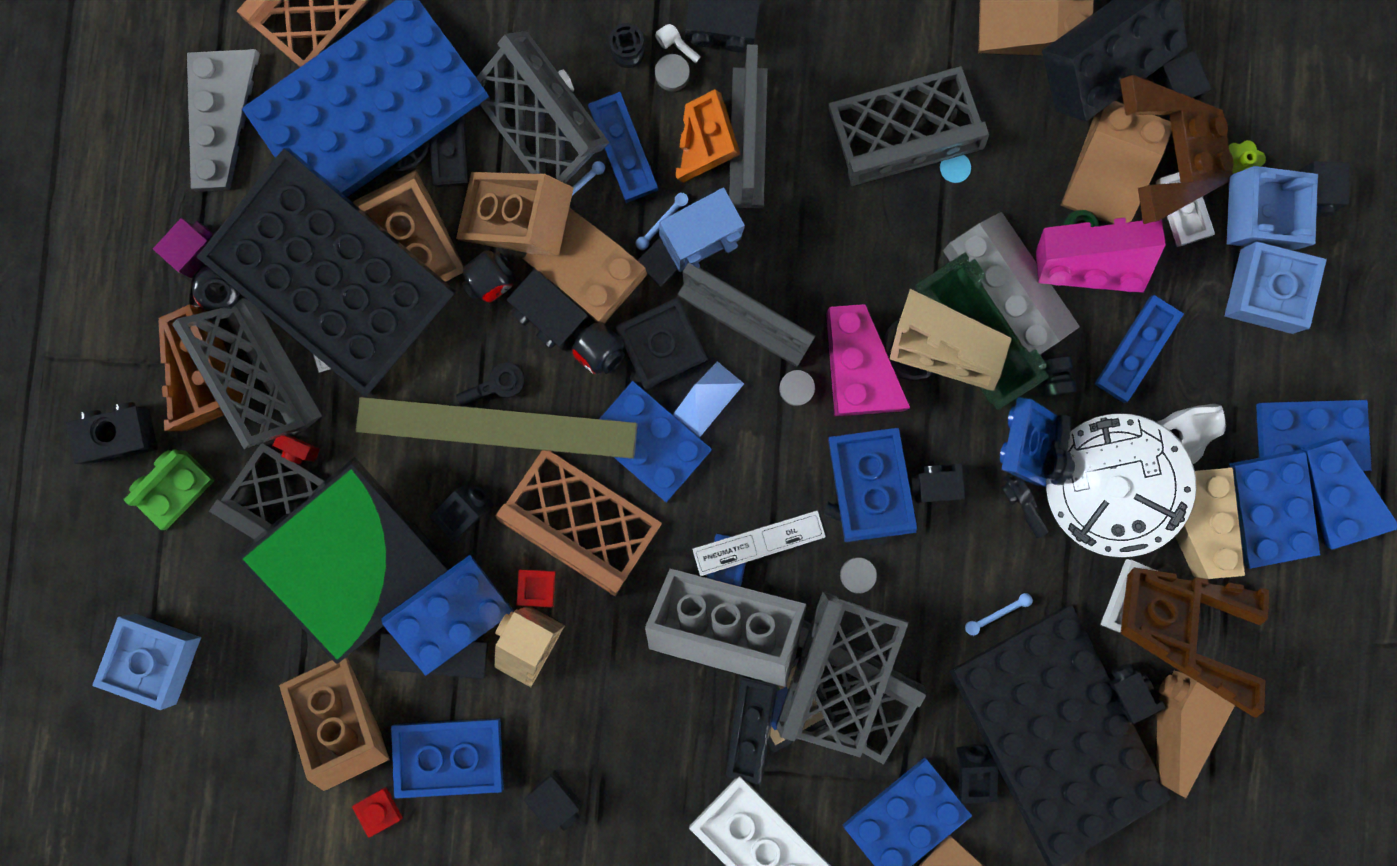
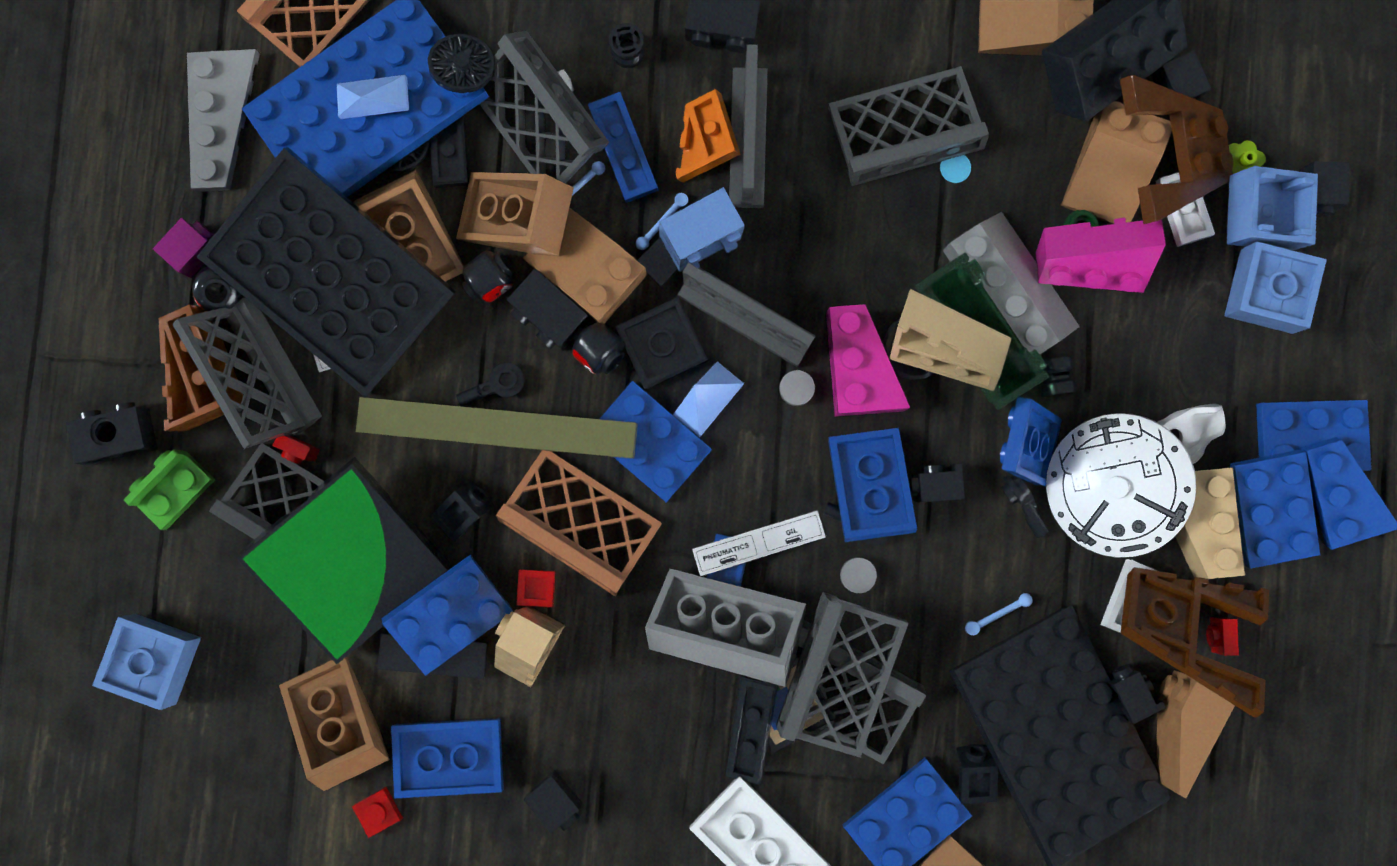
white hand [655,24,701,63] -> none
light grey tile [655,54,690,92] -> none
black plate [1043,415,1075,486] -> none
blue plate [1094,295,1184,403] -> none
none -> light blue slope [337,75,409,119]
none -> black wheel [428,34,495,93]
none -> red plate [1206,617,1239,656]

